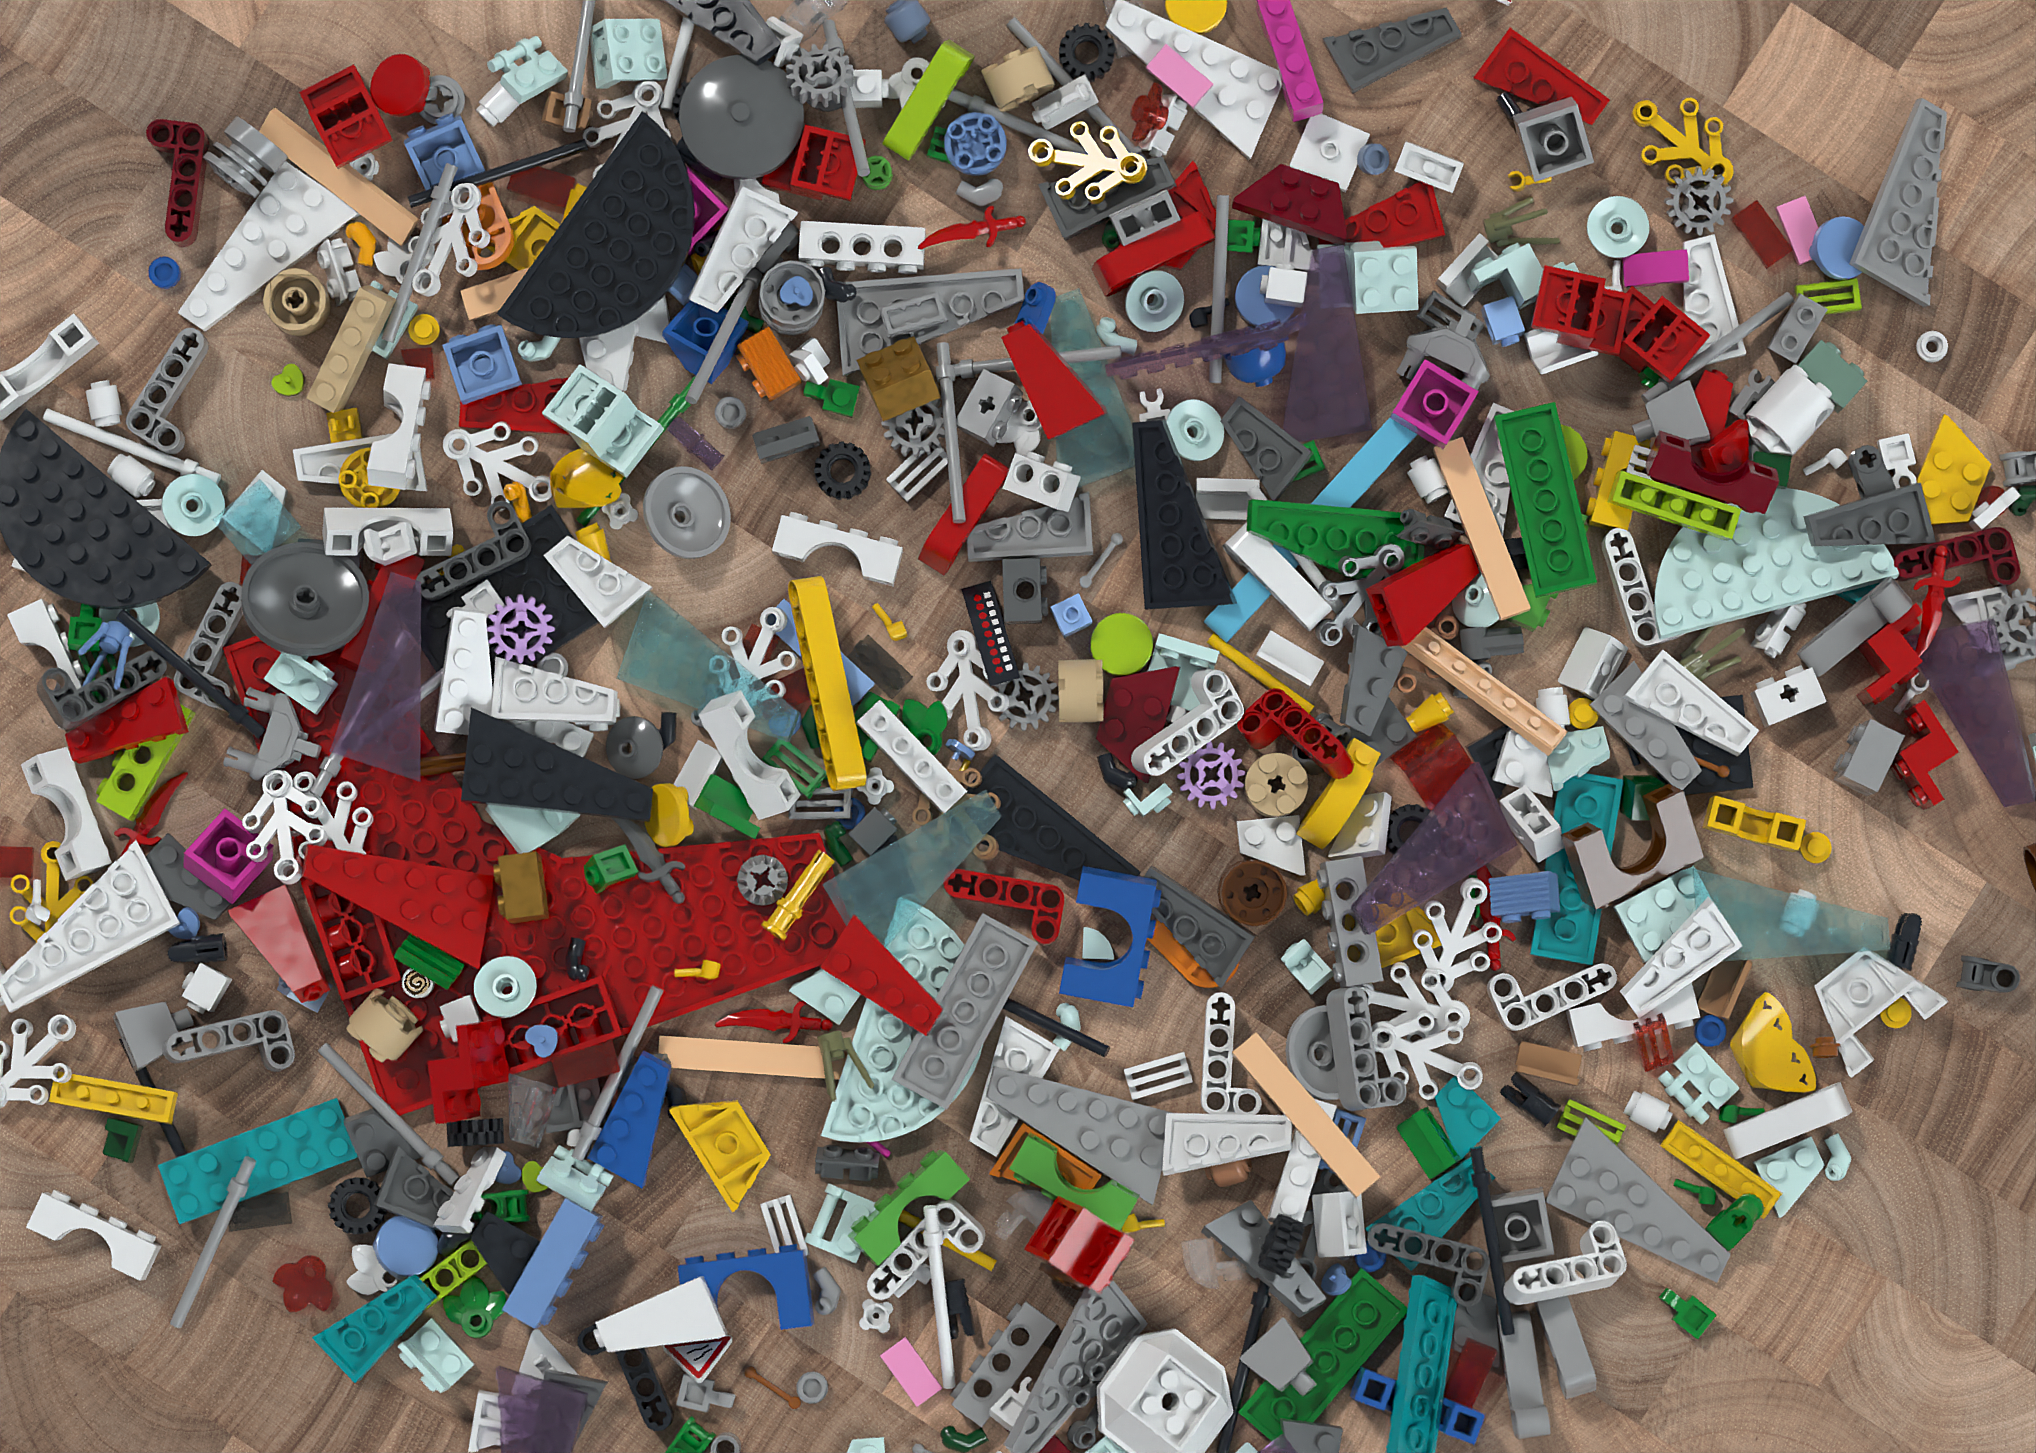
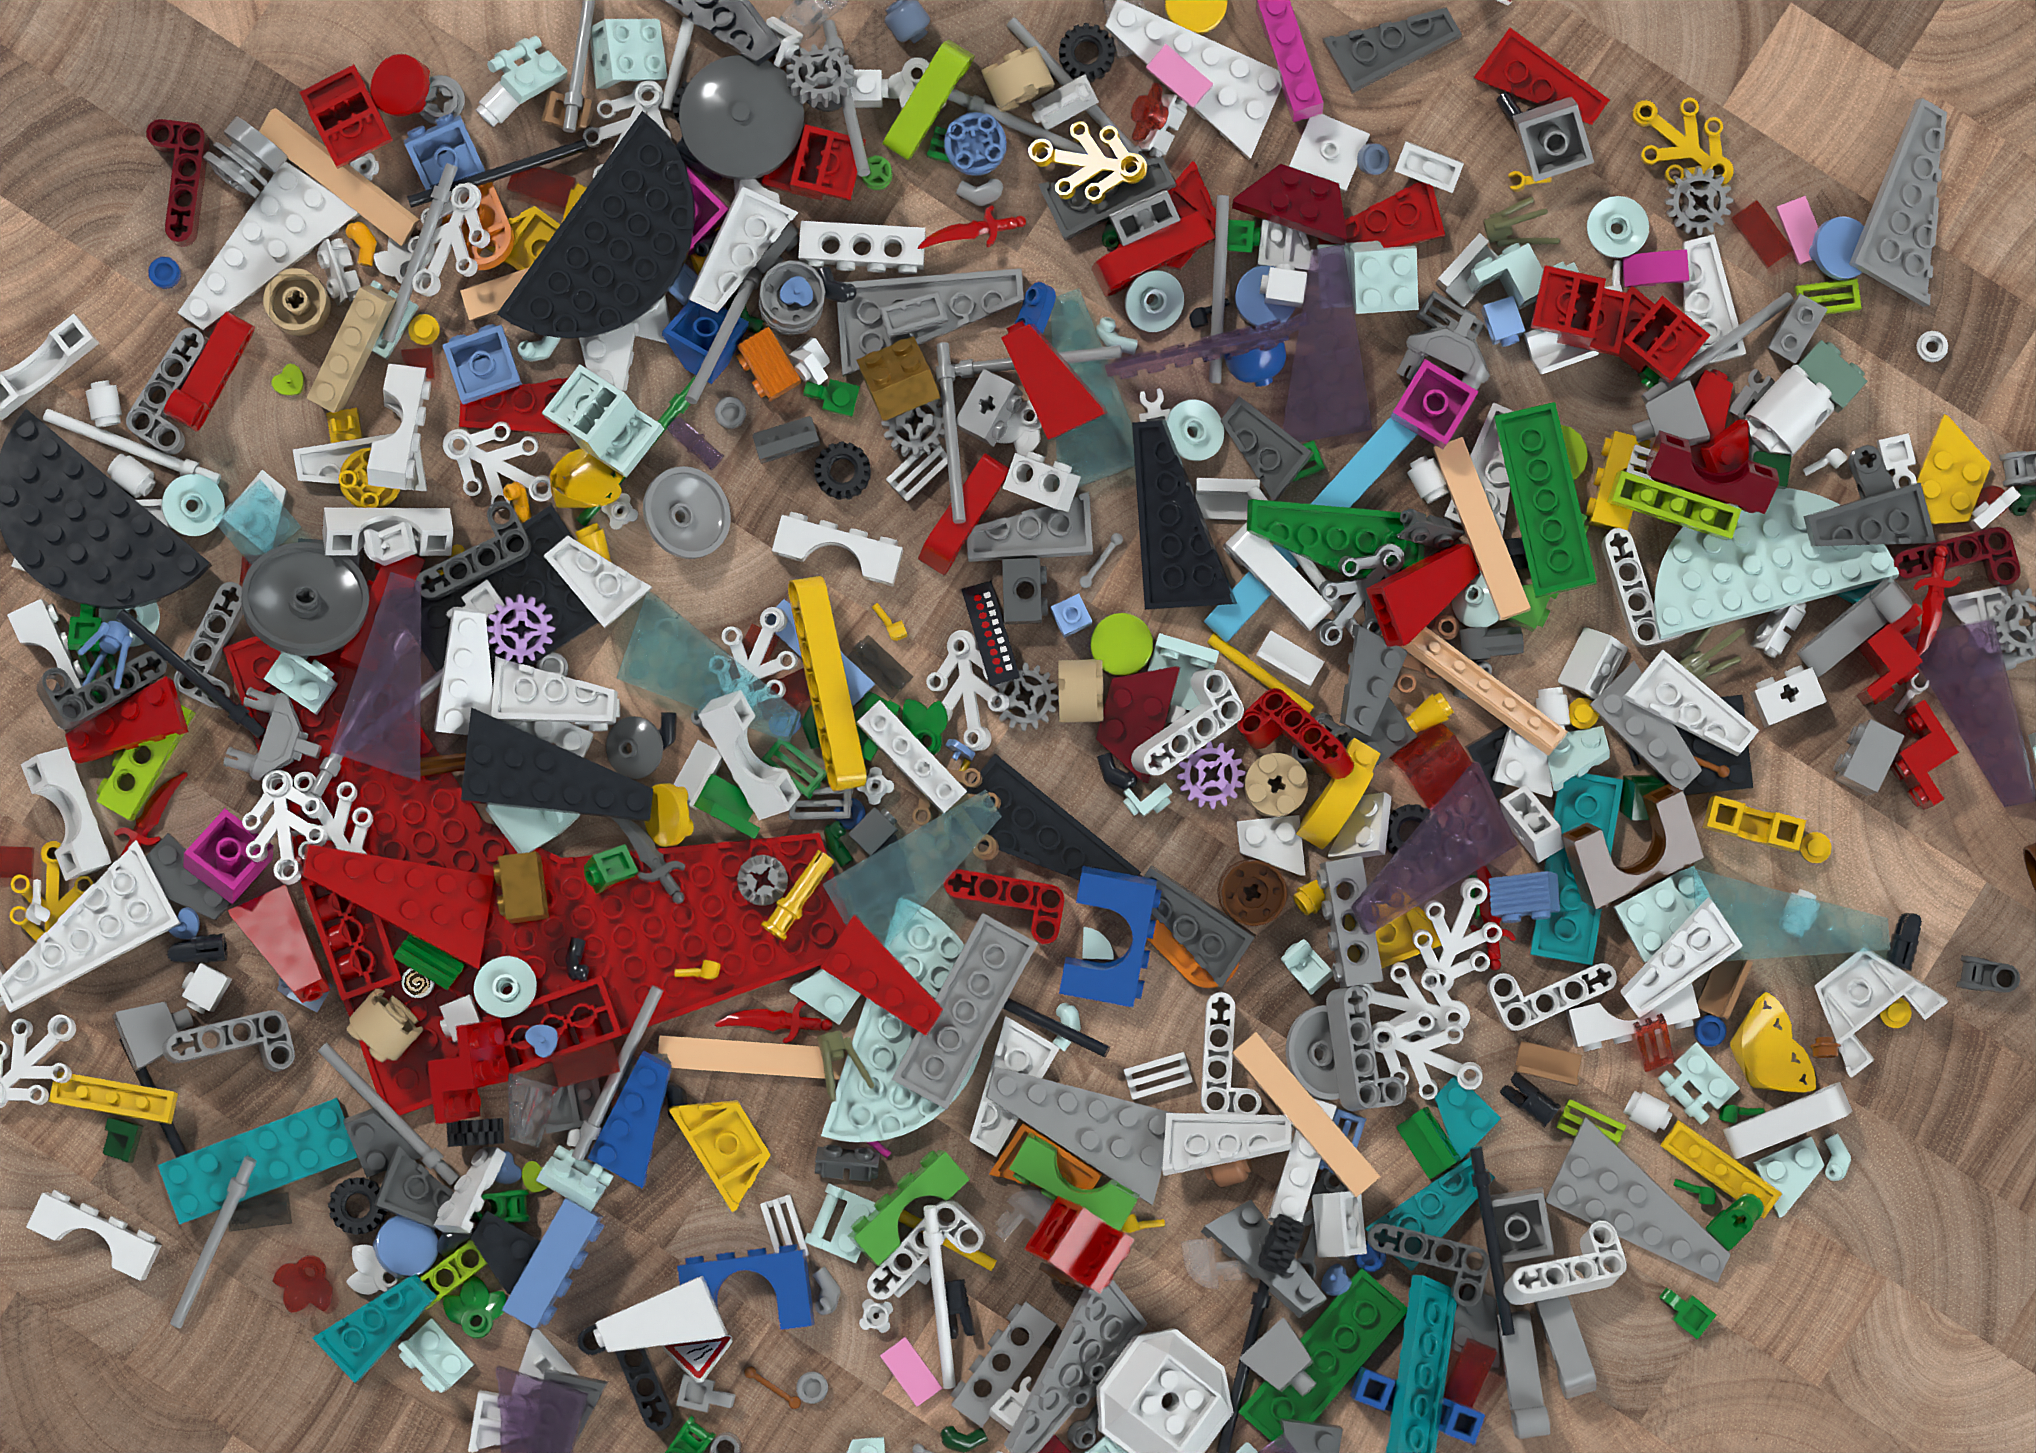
none -> red beam [163,311,255,432]

